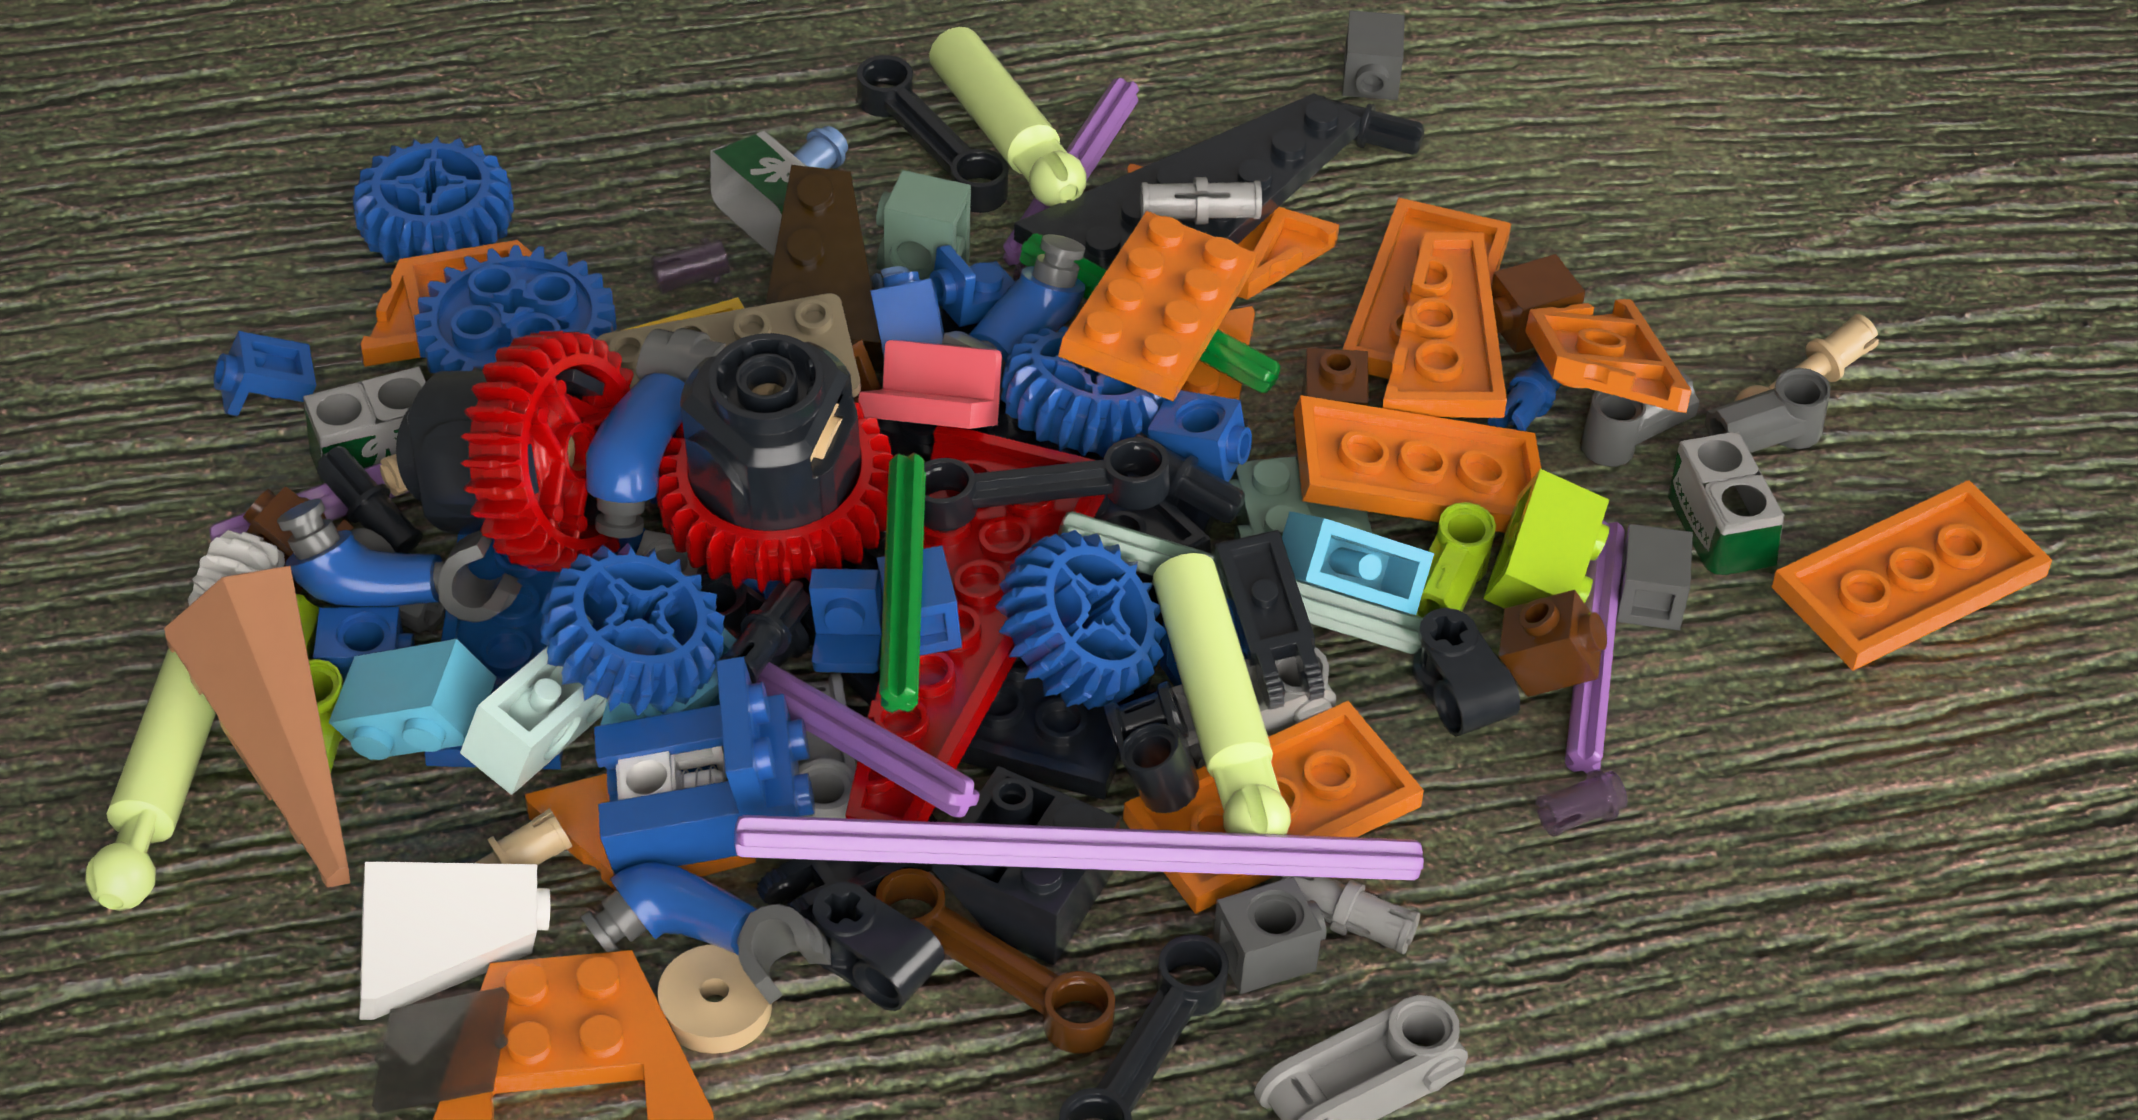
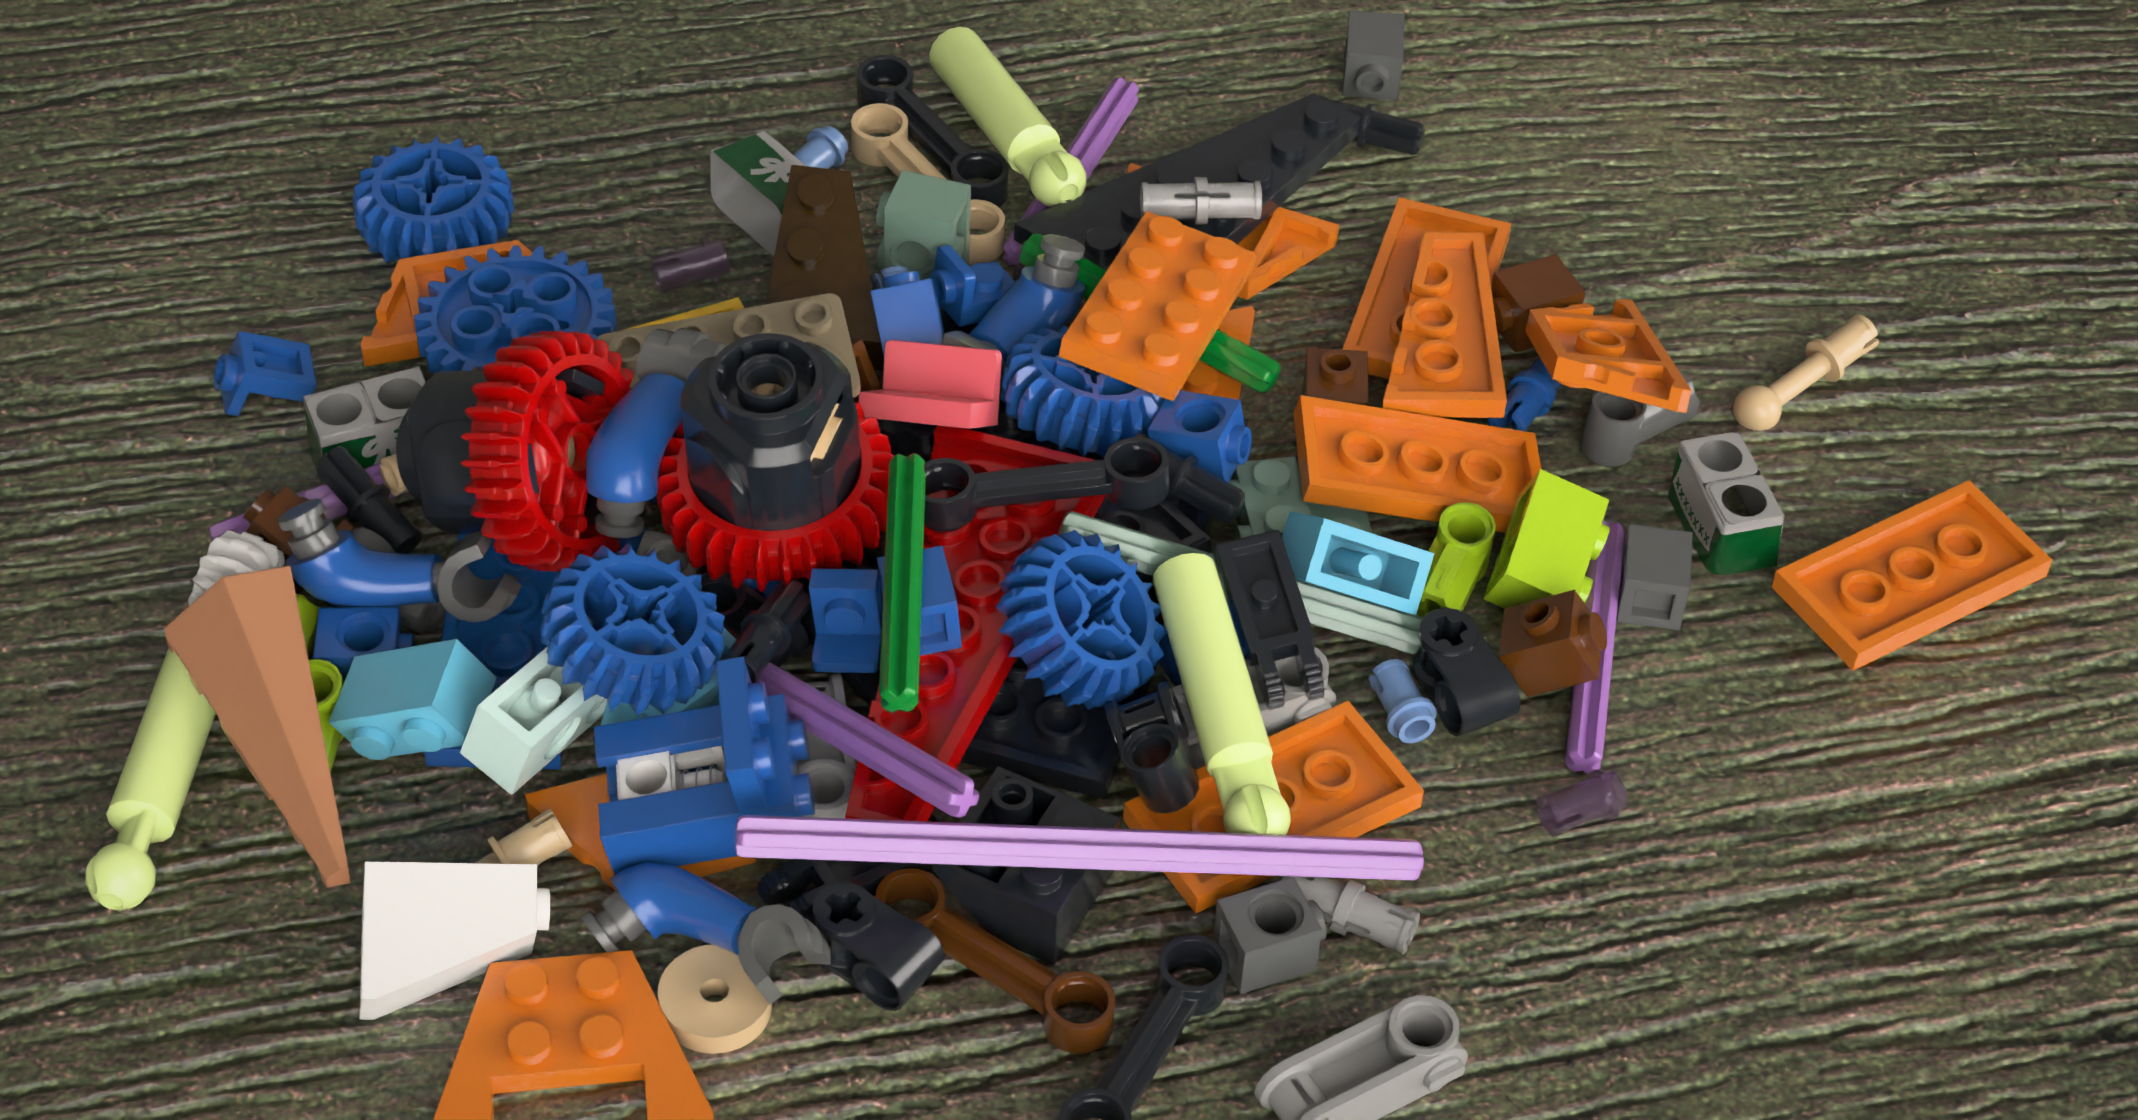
clear smoke piece [372,987,509,1114] -> none
dark grey piece [1705,368,1831,453] -> none
none -> tan piece [851,103,1005,265]
none -> medium blue pin [1368,659,1437,743]

